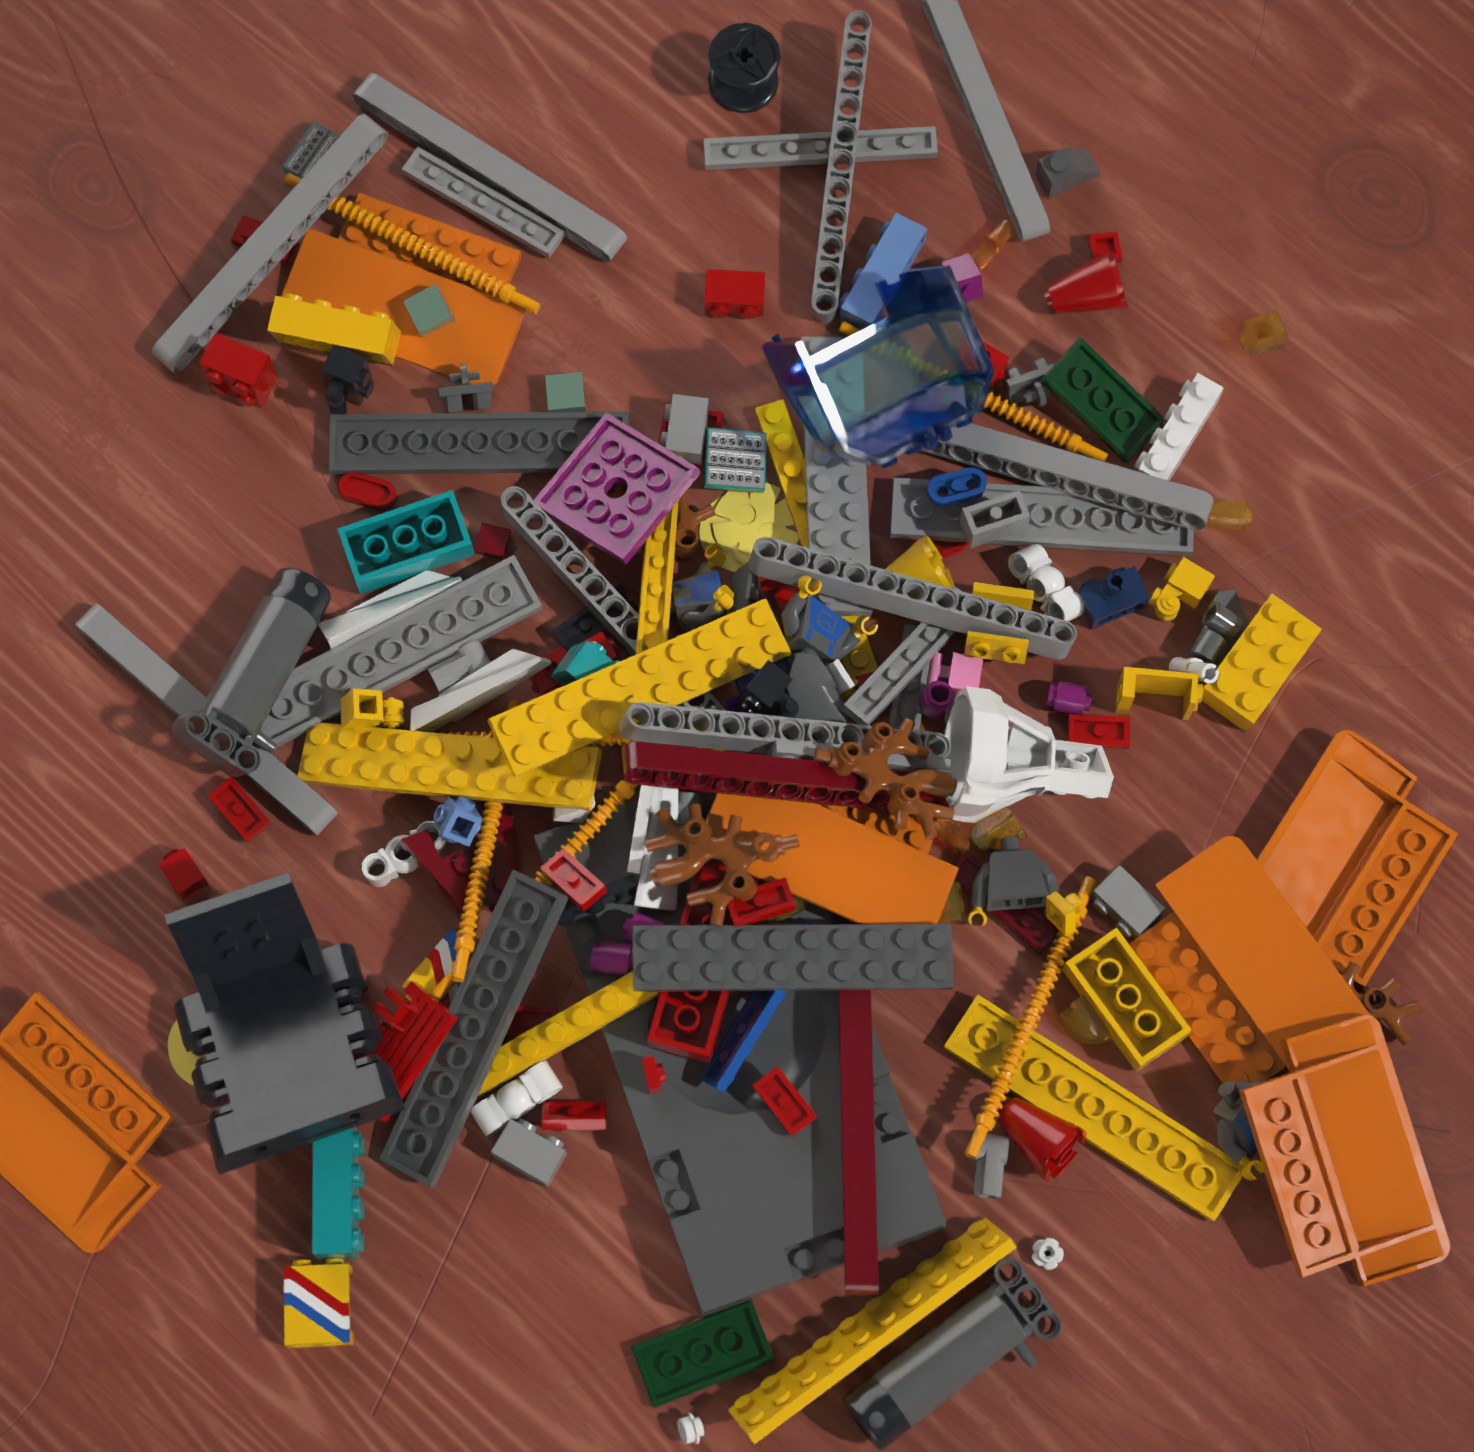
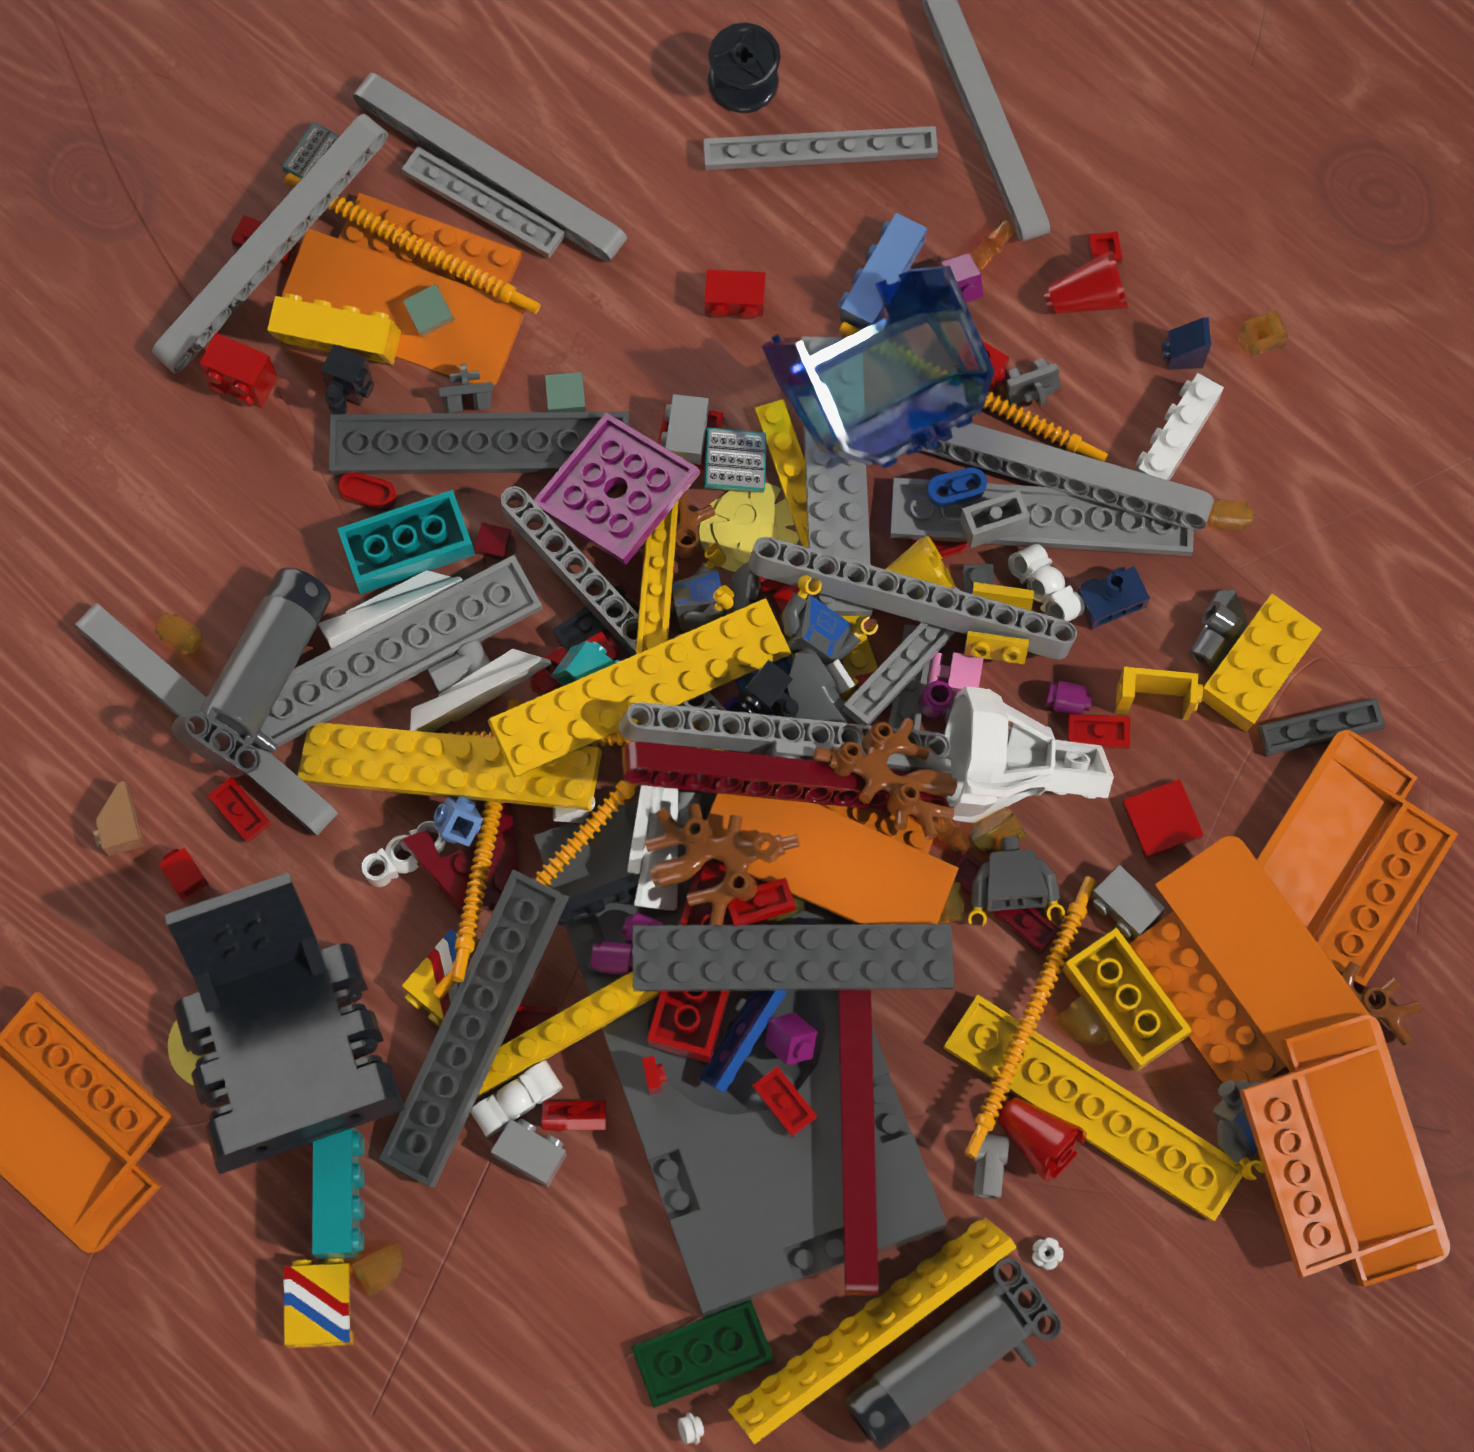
yellow brick [340,688,404,729] -> none
red hinge [362,981,458,1122] -> none
plate [540,848,607,912] -> none
light grey beam [811,11,871,323] -> none
dark grey slope [1035,148,1101,198] -> none
dark green tile [1040,337,1165,463] -> none
yellow tile [1046,891,1082,936] -> none
yellow brick [1148,557,1215,622] -> none
white pin [1169,657,1219,683] -> none
none -> medium nougat slope [93,781,145,856]
none -> clear yellow brick [155,613,202,655]
none -> clear yellow brick [351,1244,404,1297]
none -> magenta brick [765,1012,817,1065]
none -> dark grey plate [962,564,994,594]
none -> red tile [1122,779,1204,859]
none -> dark blue slope [1161,317,1211,370]
none -> dark grey tile [1257,698,1385,757]

